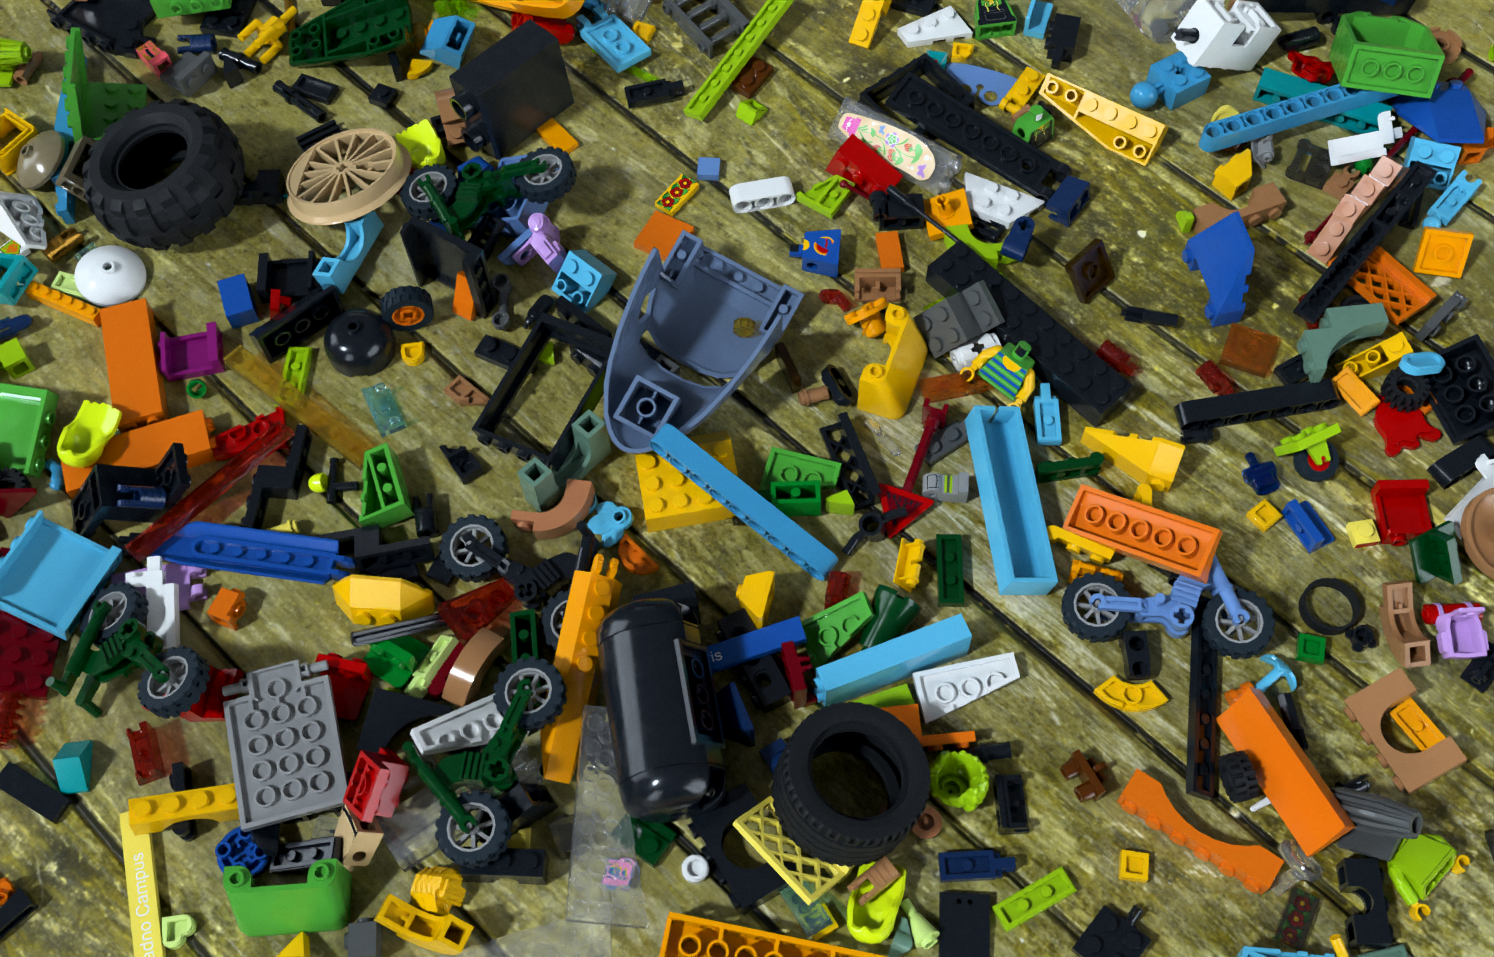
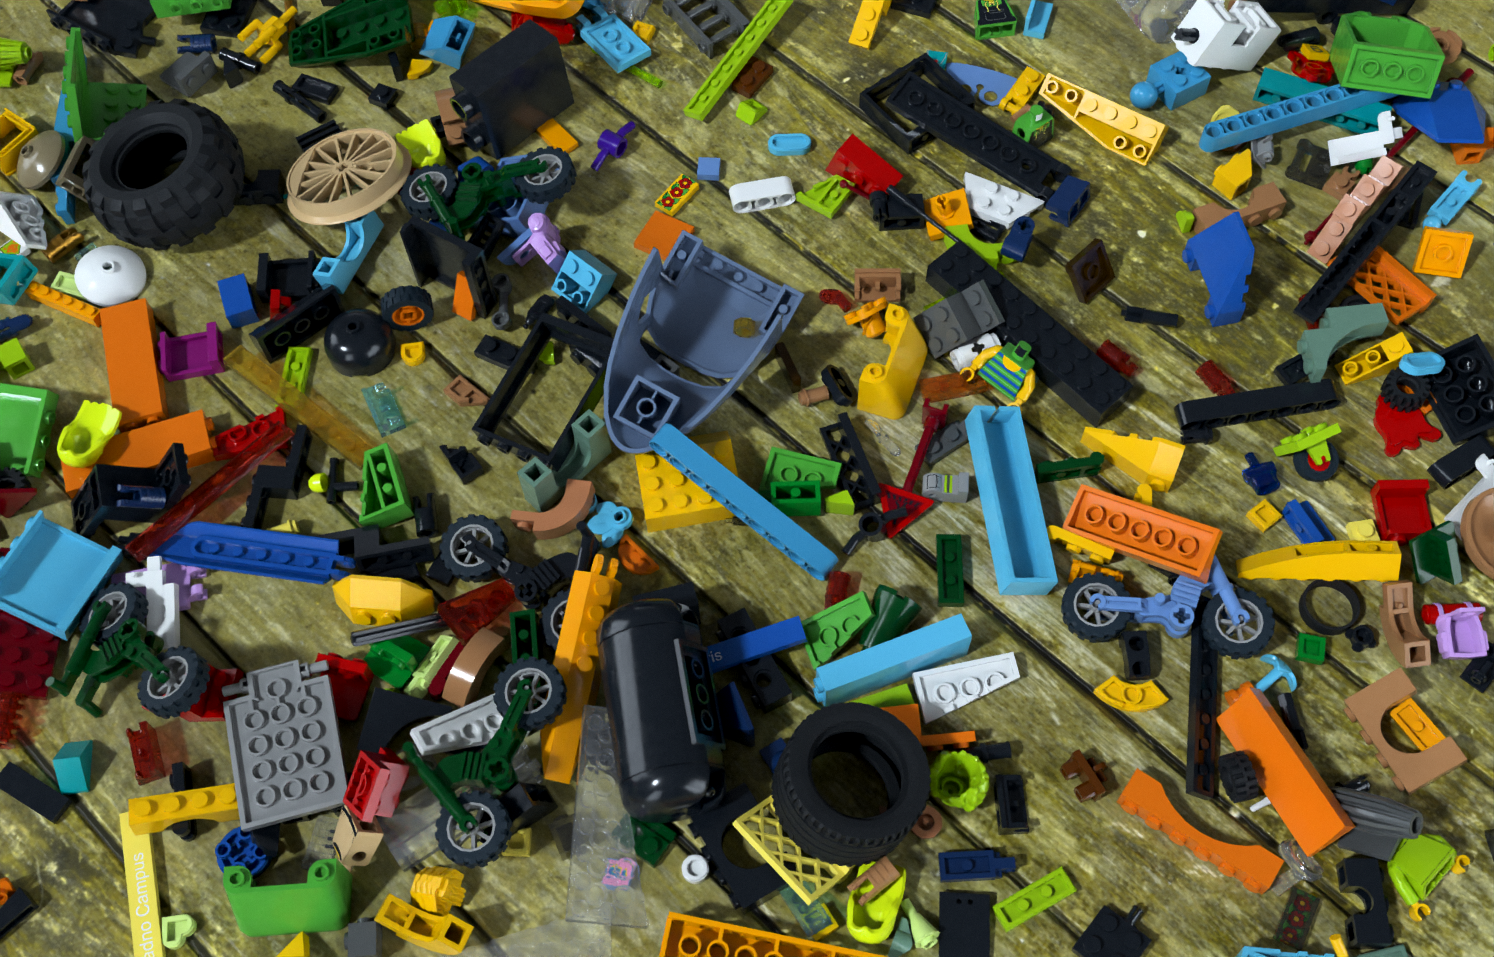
dark azure arm [45,459,65,491] -> none
coral leg [136,40,173,79] -> none
green hinge [186,379,207,399] -> none
orange brick [207,587,247,631] -> none
black tile [269,836,343,874] -> none
black arch [460,846,549,885] -> none
black hinge [624,78,685,109] -> none
yellow slope [736,571,775,630] -> none
dark red piece [781,640,817,710] -> none
blue torso [789,229,841,278] -> none
brick [827,96,964,196] -> none
orange tile [875,231,904,272] -> none
yellow hinge [893,537,926,593] -> none
white wing [897,5,973,48] -> none
yellow tile [951,42,974,63] -> none
medium azure hinge [1033,383,1062,445] -> none
black hinge [1044,13,1081,70] -> none
yellow tile [1118,850,1149,883] -> none
clear orange tile [1218,323,1278,378] -> none
light orange tile [1332,366,1381,417] -> none
medium azure slope [1404,136,1462,191] -> none
dark grey hinge [1415,291,1468,342] -> none
none -> dark purple piece [591,121,636,172]
none -> medium azure tile [768,133,811,156]
none -> yellow wedge [1235,540,1402,582]
none -> yellow tile [1300,43,1330,62]

